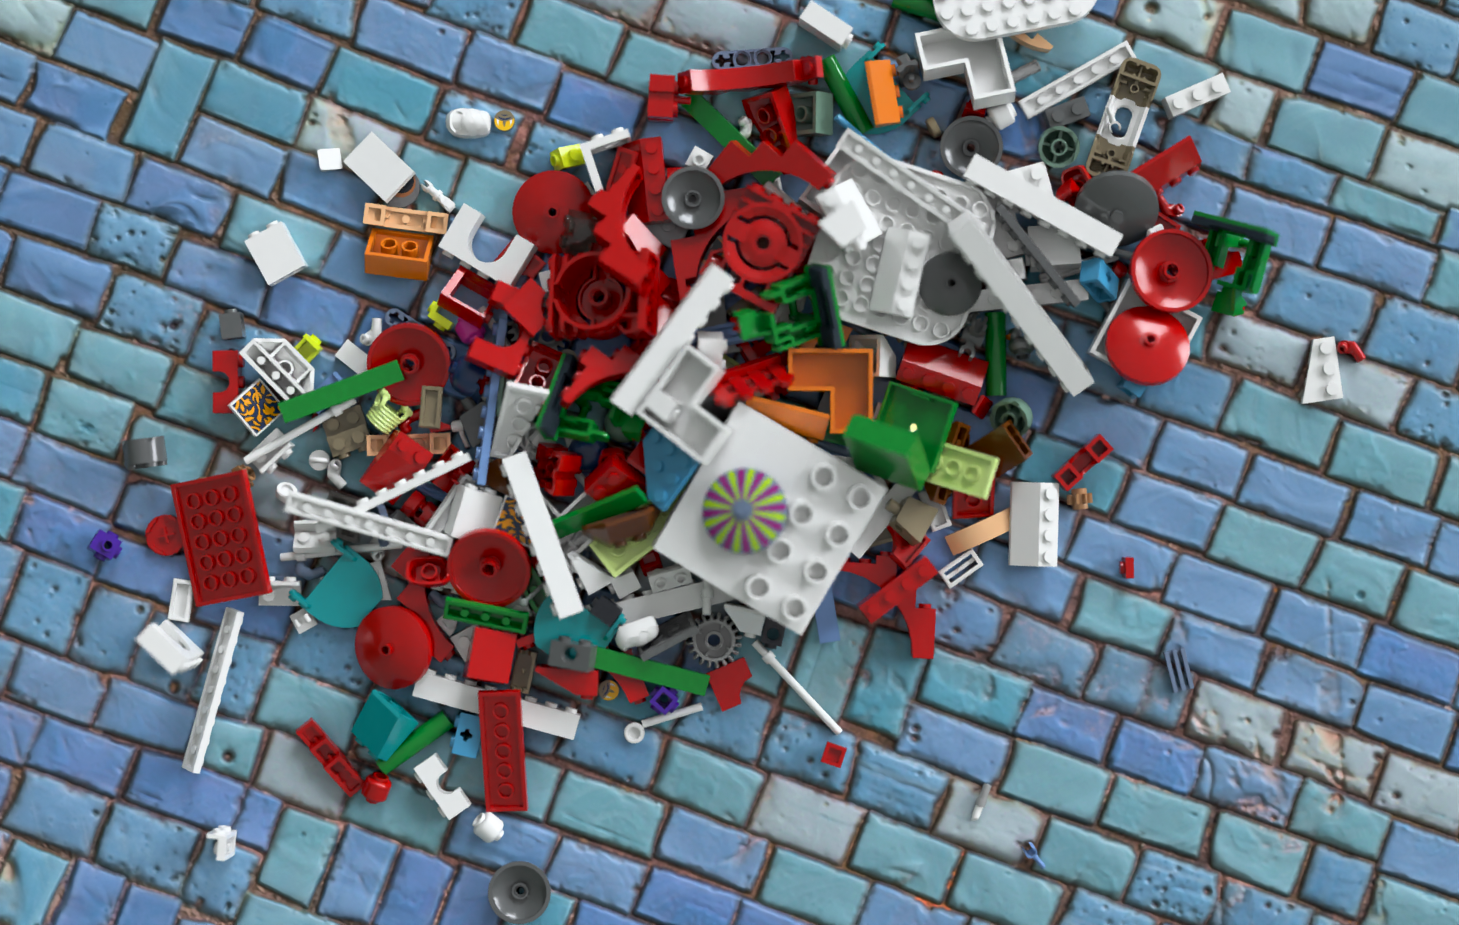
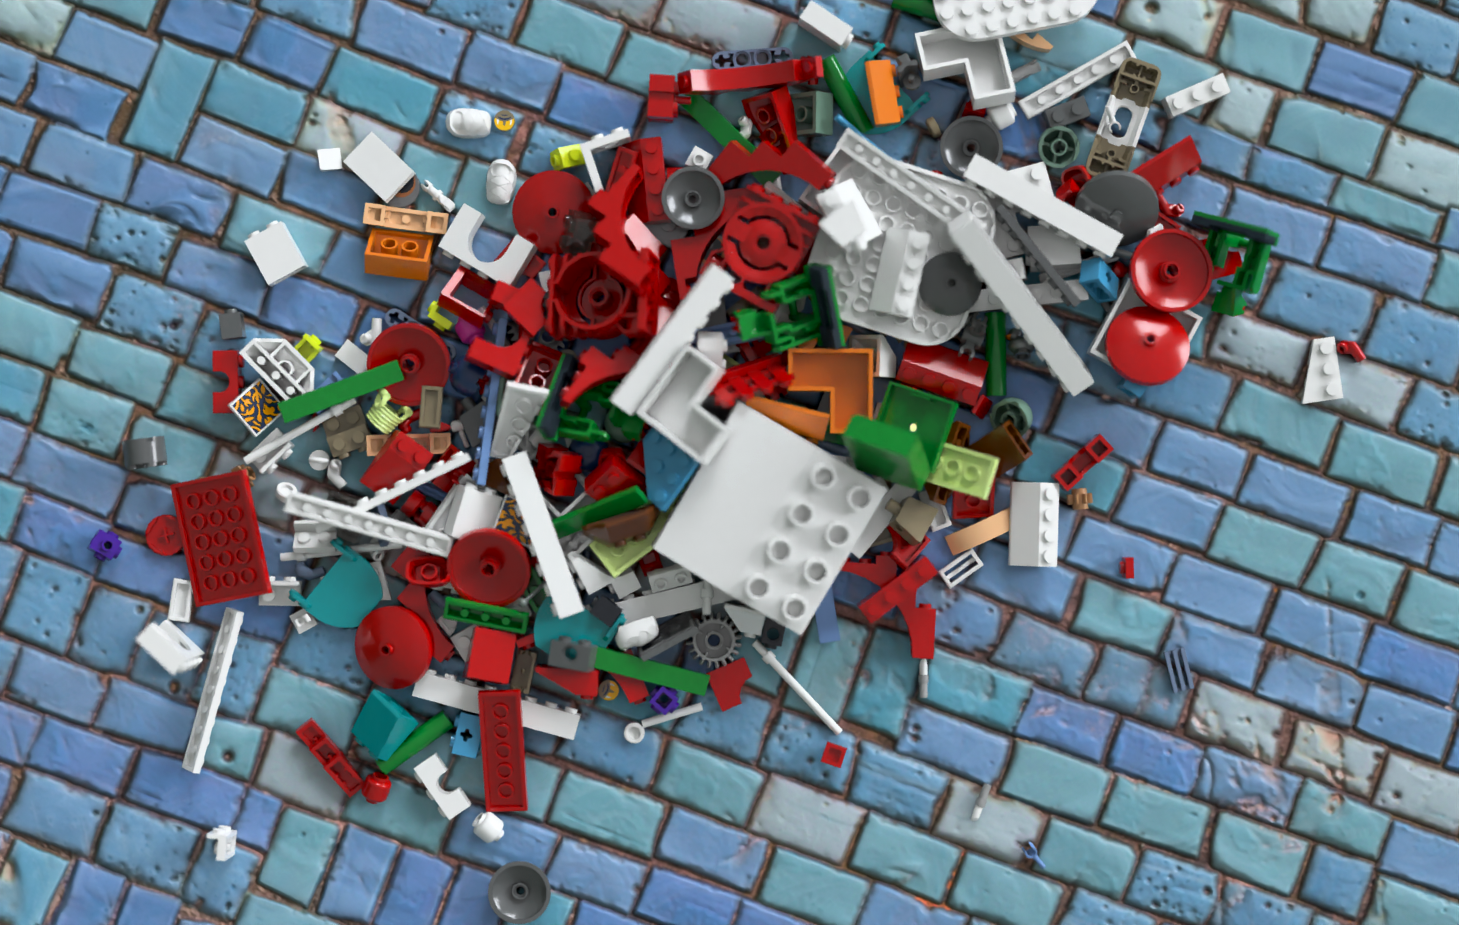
white brick [646,389,683,423] -> none
dish [702,468,788,554] -> none
none -> white piece [486,159,517,205]
none -> light grey piece [918,659,929,698]

